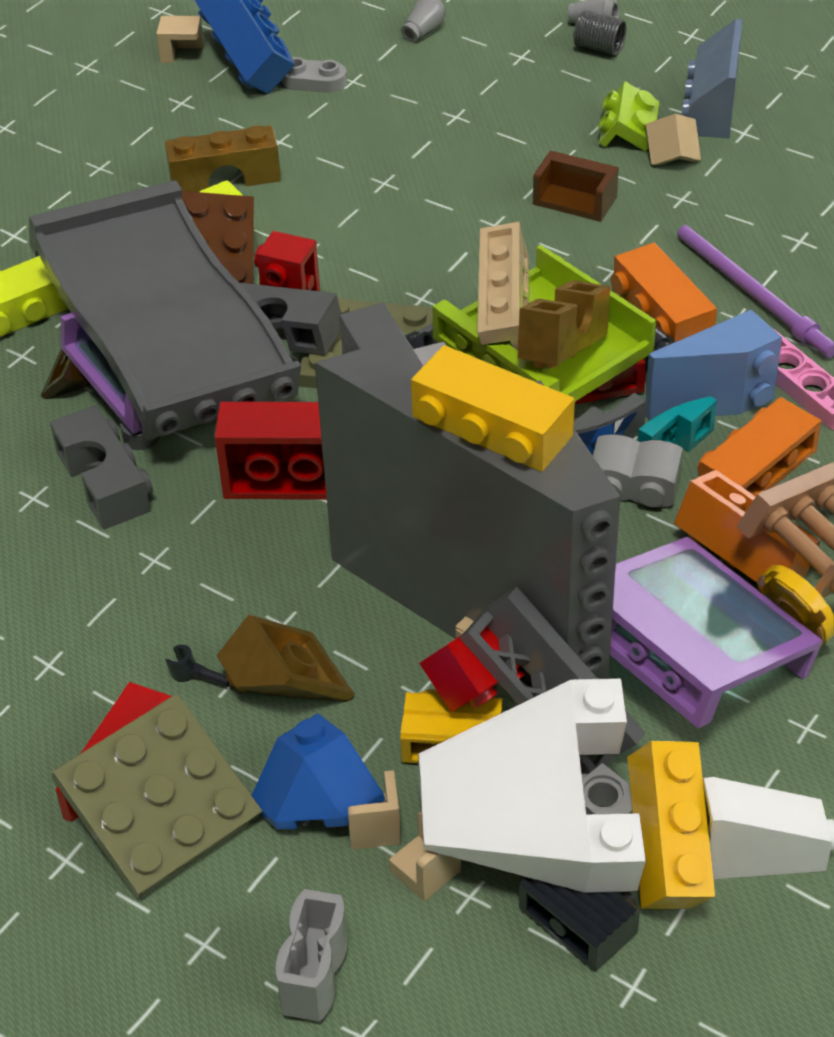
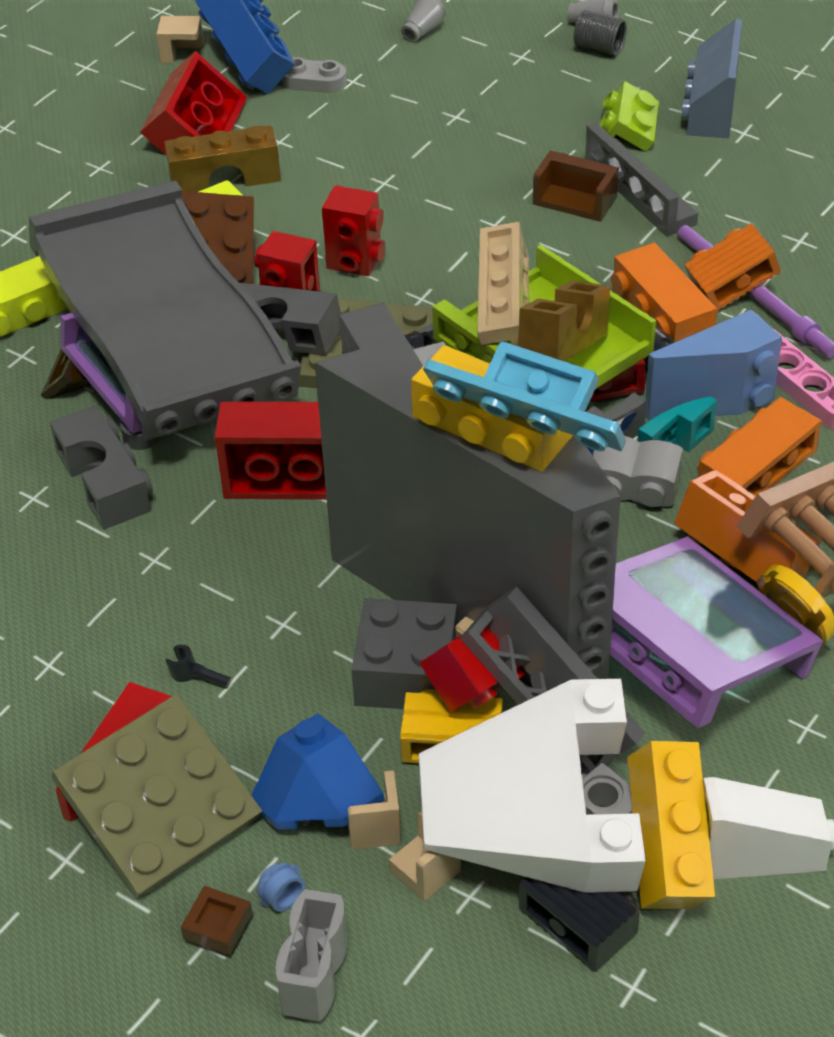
pearl gold slope [216,614,355,701] -> none
tan panel [646,113,701,166] -> none
none -> red slope [140,51,247,156]
none -> reddish brown plate [181,886,252,955]
none -> medium blue plate [257,862,306,912]
none -> red brick [322,185,385,277]
none -> dark grey brick [351,598,457,709]
none -> medium azure bracket [423,341,626,451]
none -> dark grey fence [585,122,698,237]
none -> orange brick [684,223,781,312]

